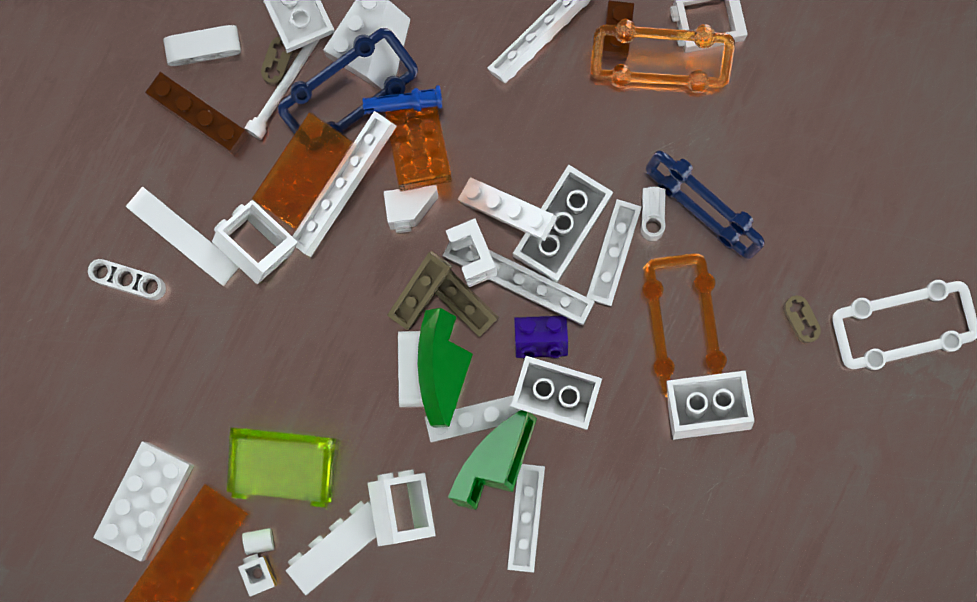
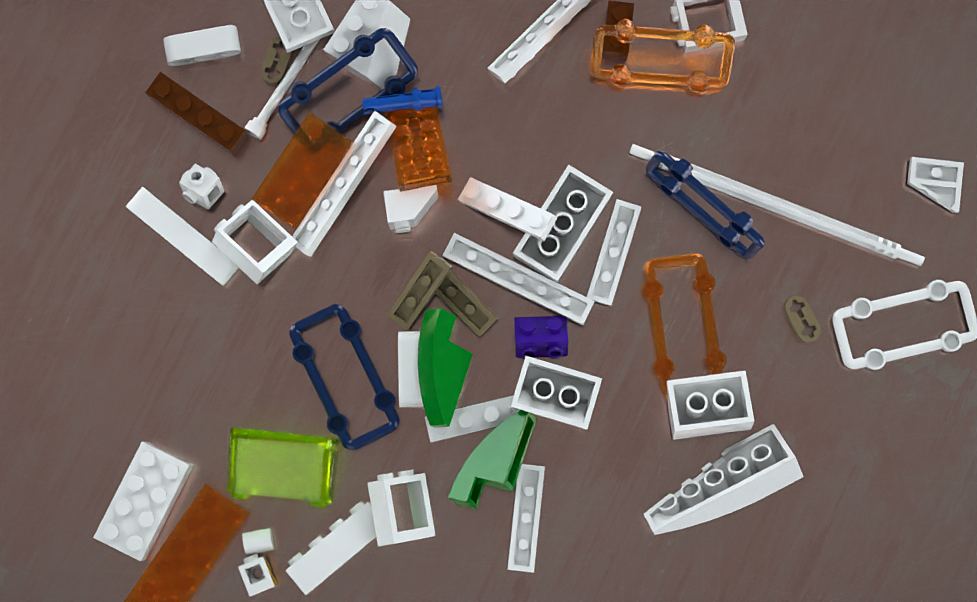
white beam [88,259,166,300] -> none
white panel [446,219,498,287] -> none
white piece [640,187,666,241] -> none
none -> white brick [179,163,224,210]
none -> dark blue bar [289,304,399,450]
none -> white axle [629,144,925,267]
none -> white wedge [644,424,803,535]
none -> white wing [907,157,964,213]

